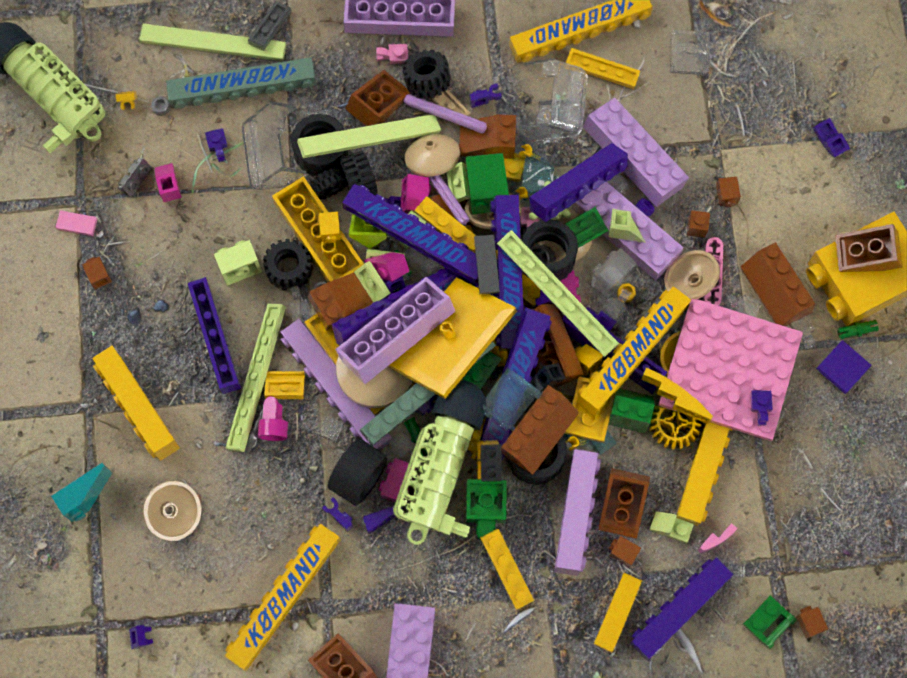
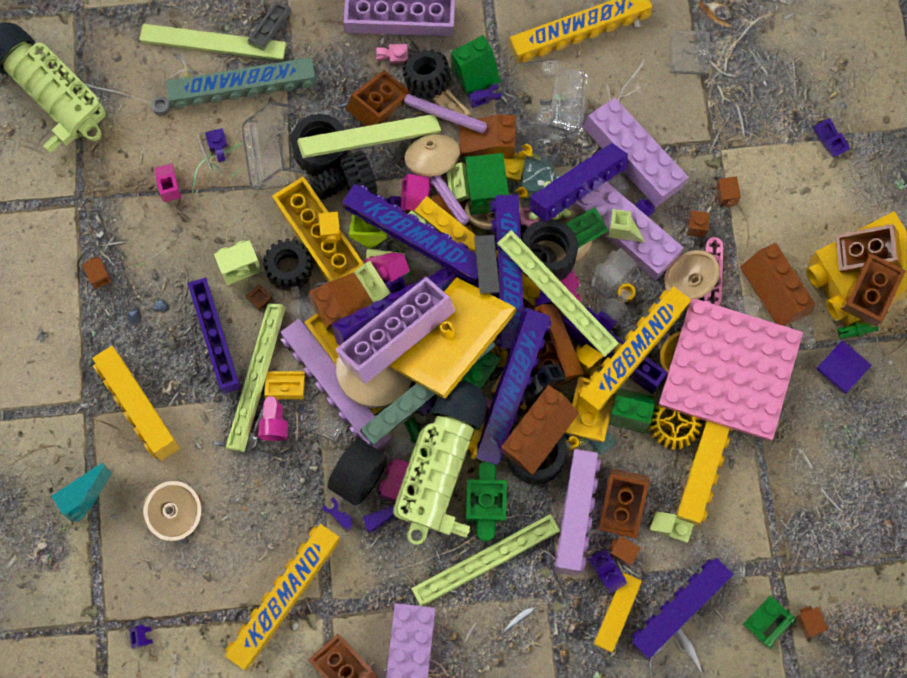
bright pink tile [55,210,98,237] -> none
yellow tile [116,91,137,110] -> none
flat silver hinge [117,158,152,197] -> none
black hips [477,440,502,481] -> none
yellow plate [480,529,534,610] -> none
clear light blue panel [482,367,542,431] -> none
yellow plate [565,48,640,89] -> none
yellow slope [641,367,713,424] -> none
bright pink slope [697,523,738,553] -> none
dark purple plate [750,390,773,426] -> none
none -> reddish brown plate [245,284,273,311]
none -> yellowish green tile [411,514,560,606]
none -> green slope [451,35,501,99]
none -> dark purple slope [588,549,627,594]
none -> dark orange slope [840,253,906,326]

